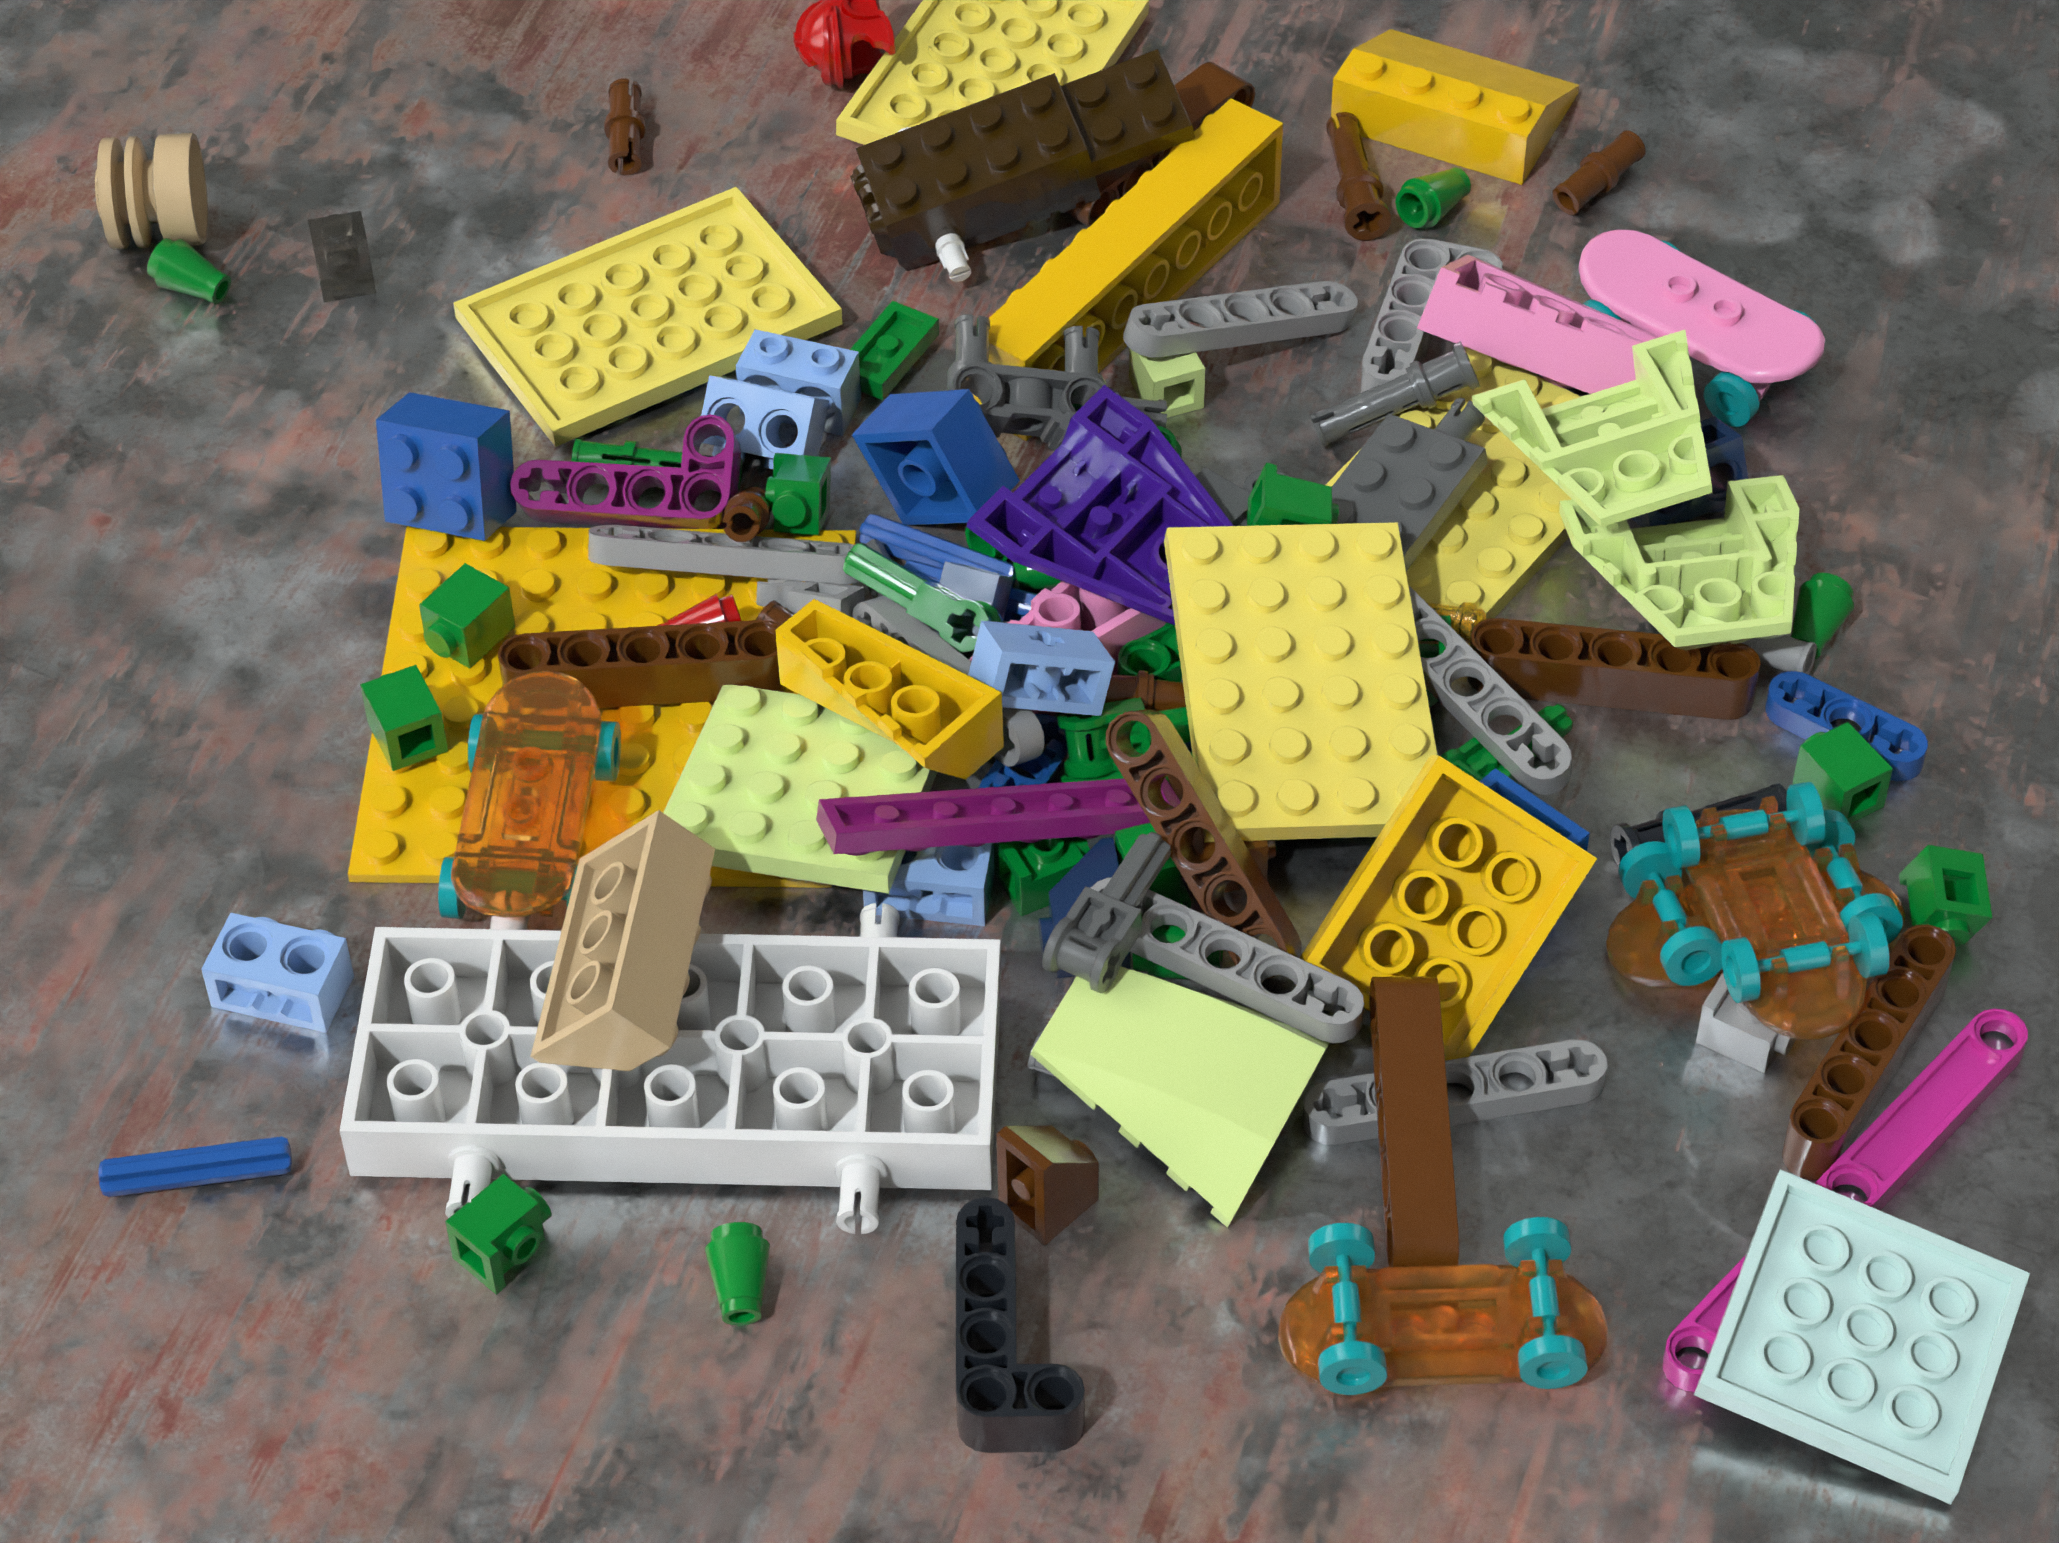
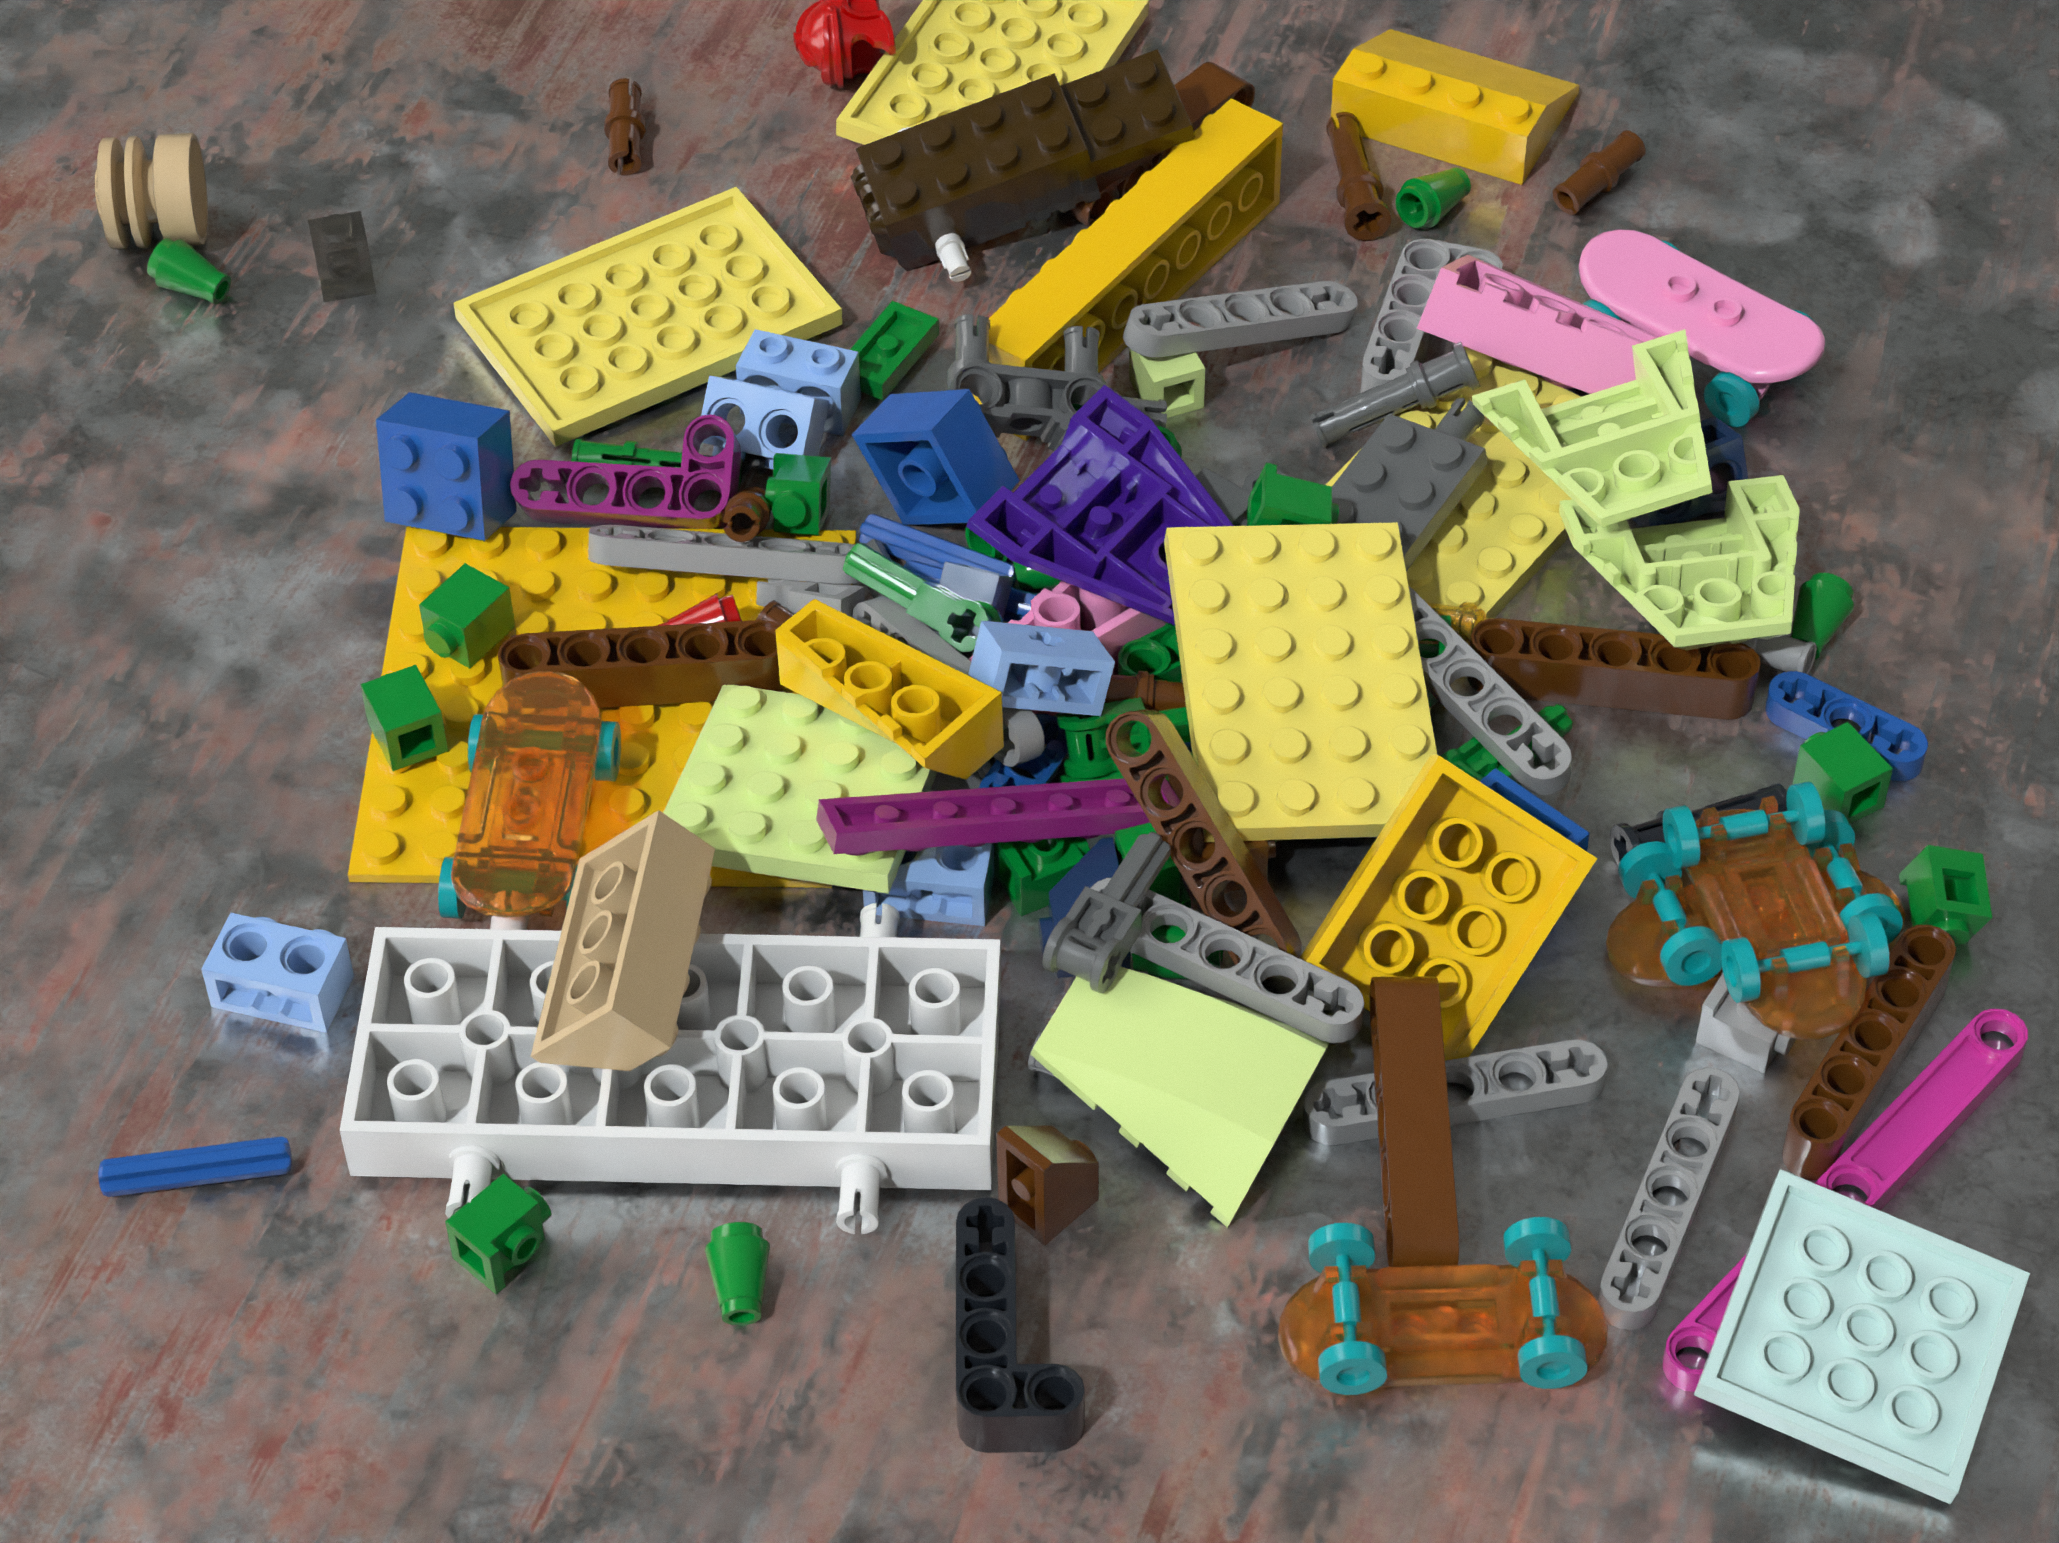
none -> light grey beam [1598,1067,1740,1330]

